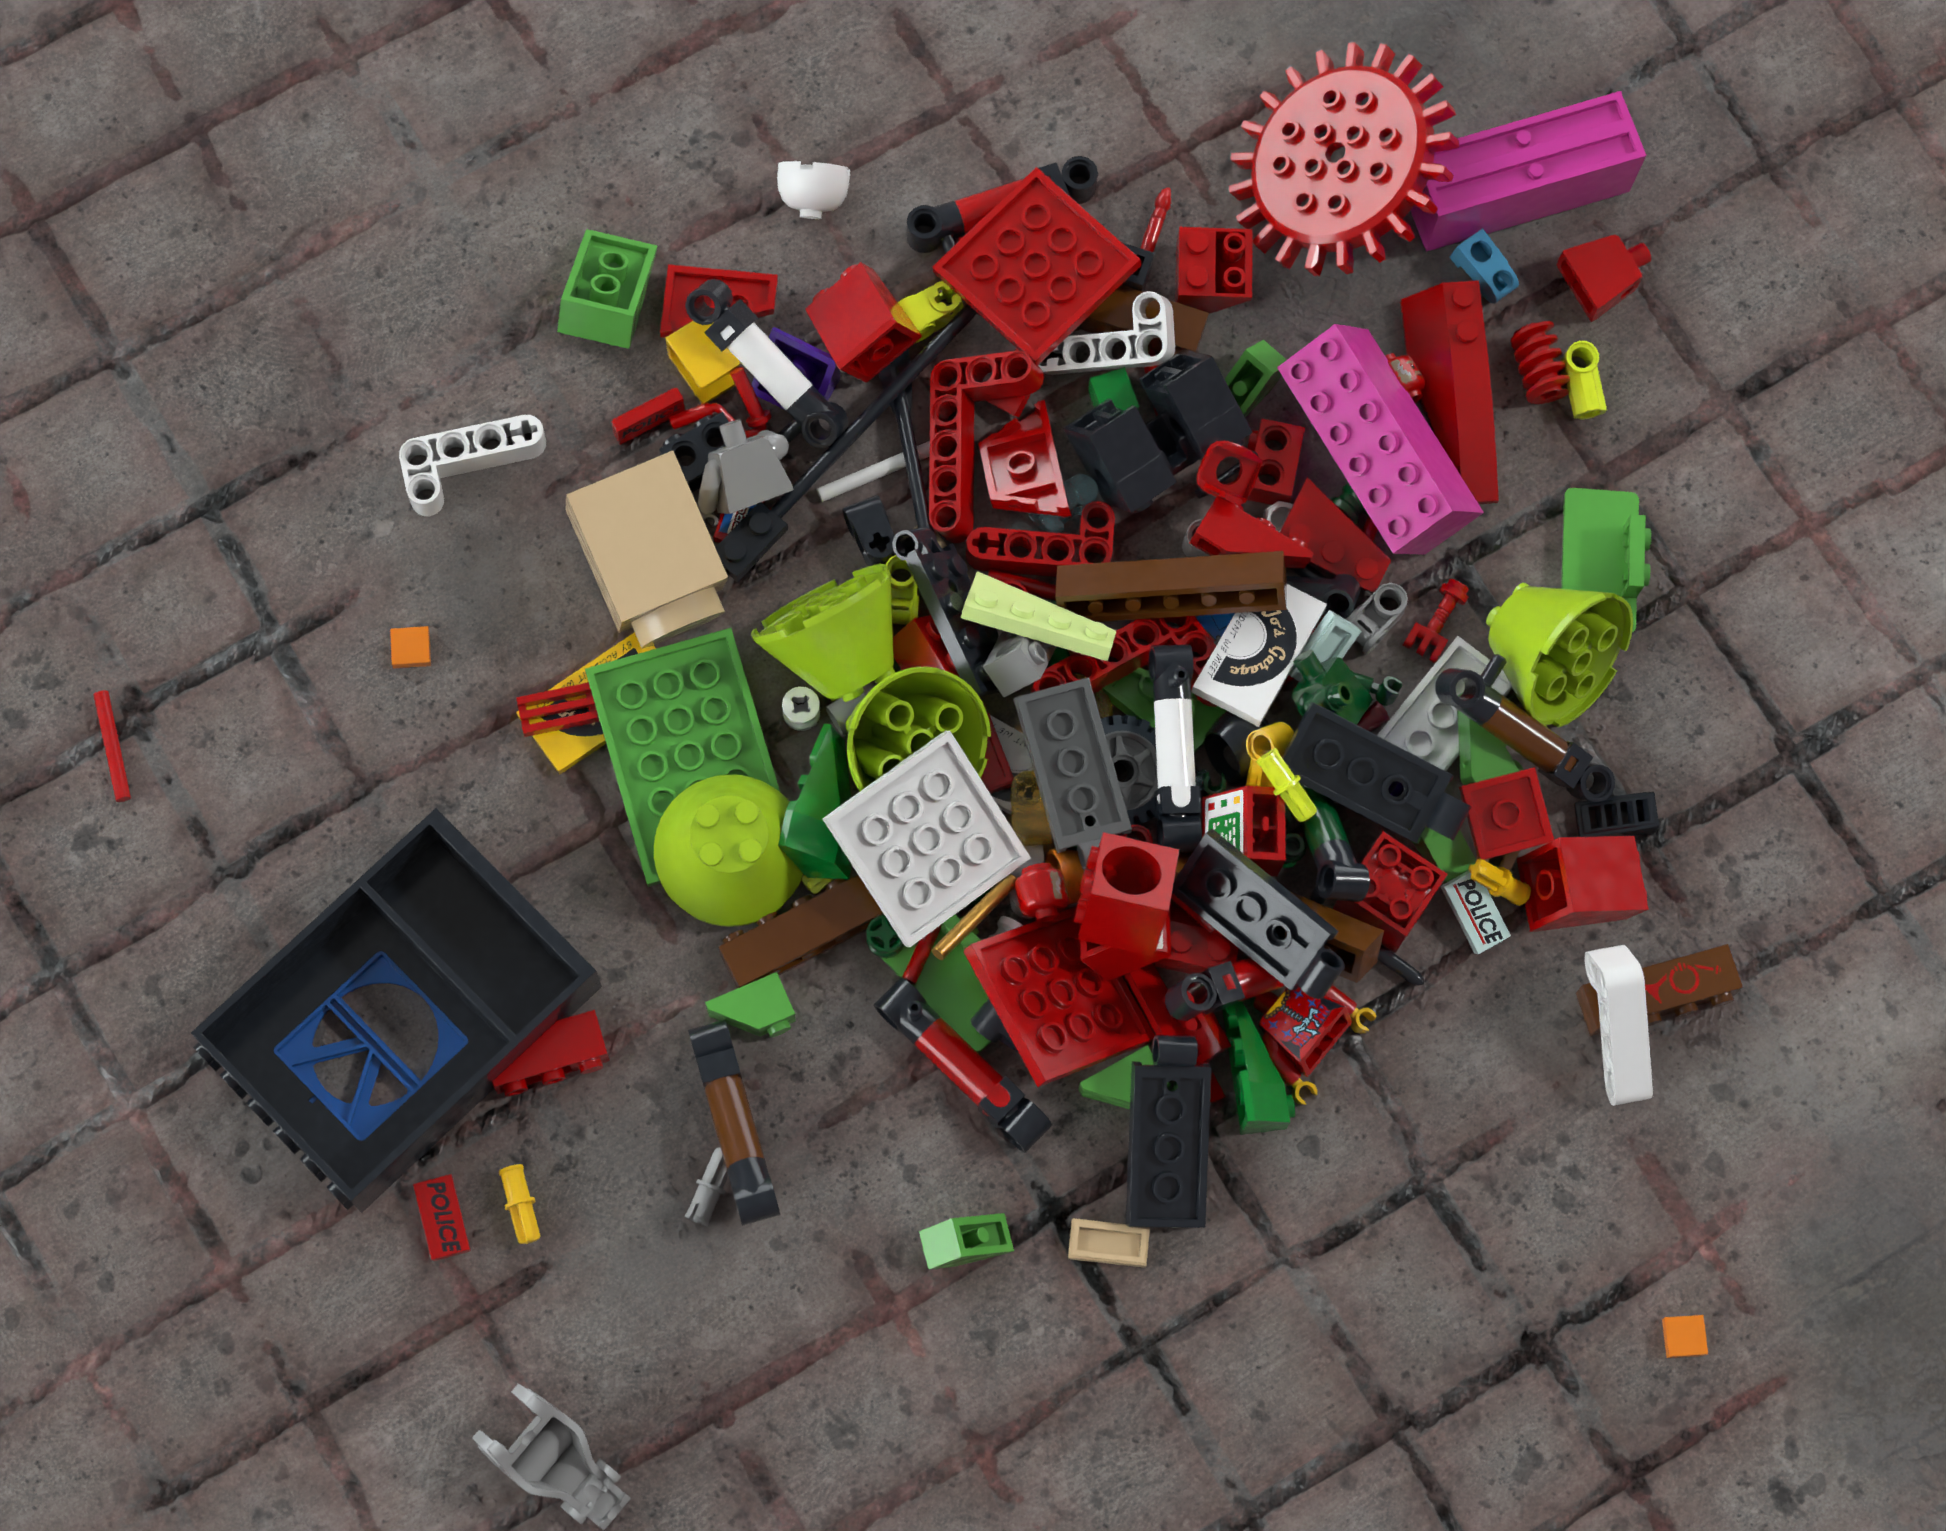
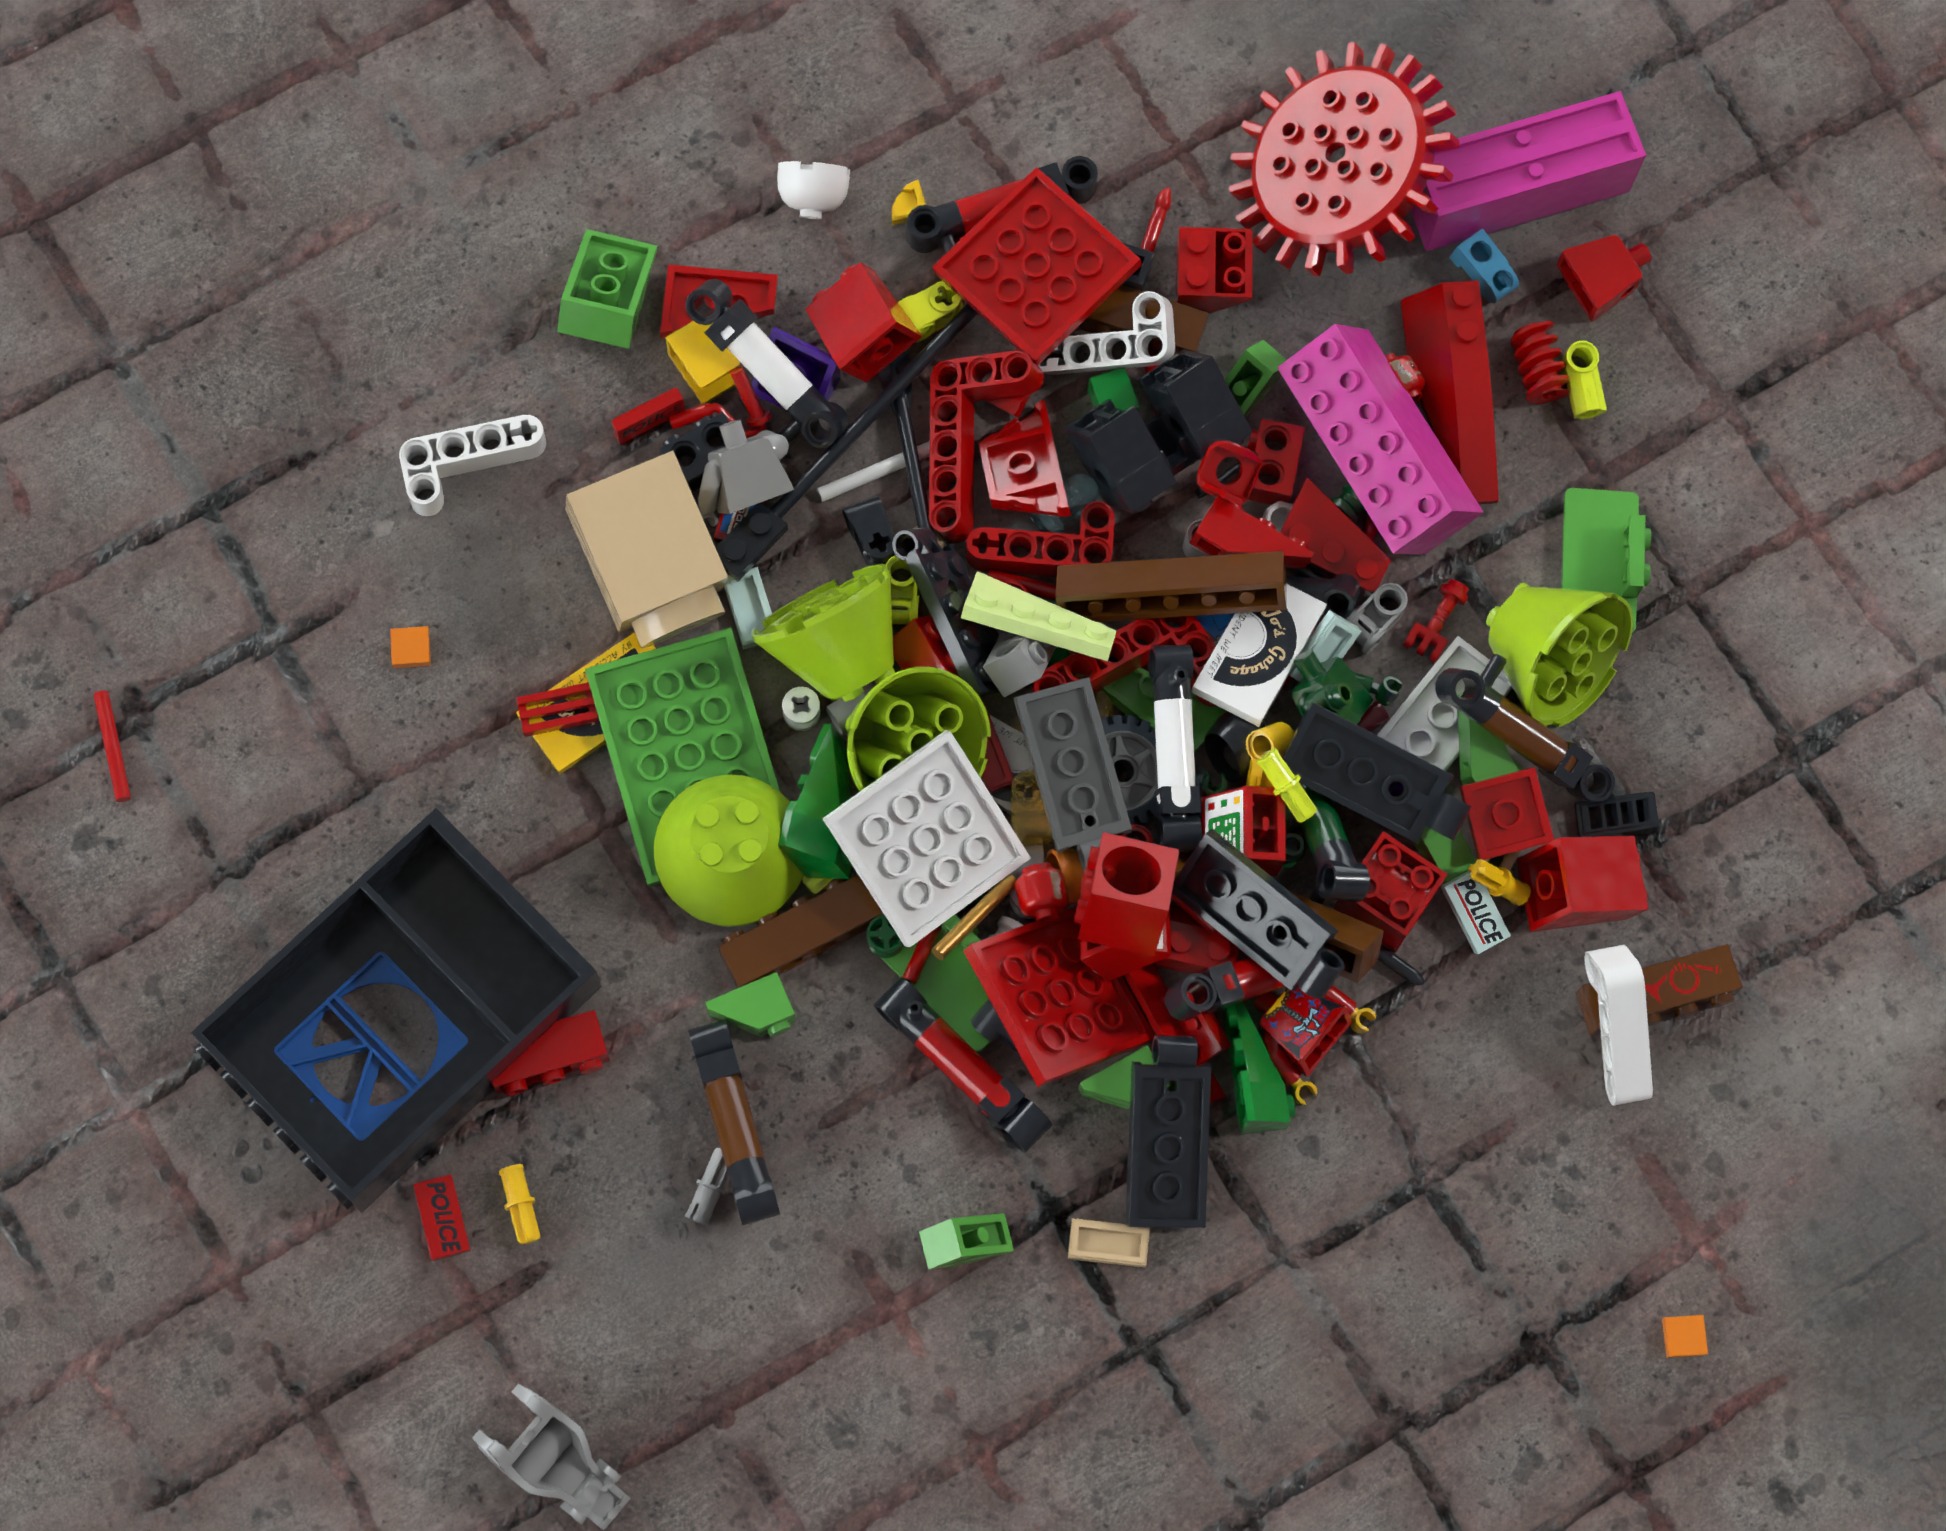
none -> light aqua tile [724,567,772,649]
none -> yellow tile [892,180,926,226]

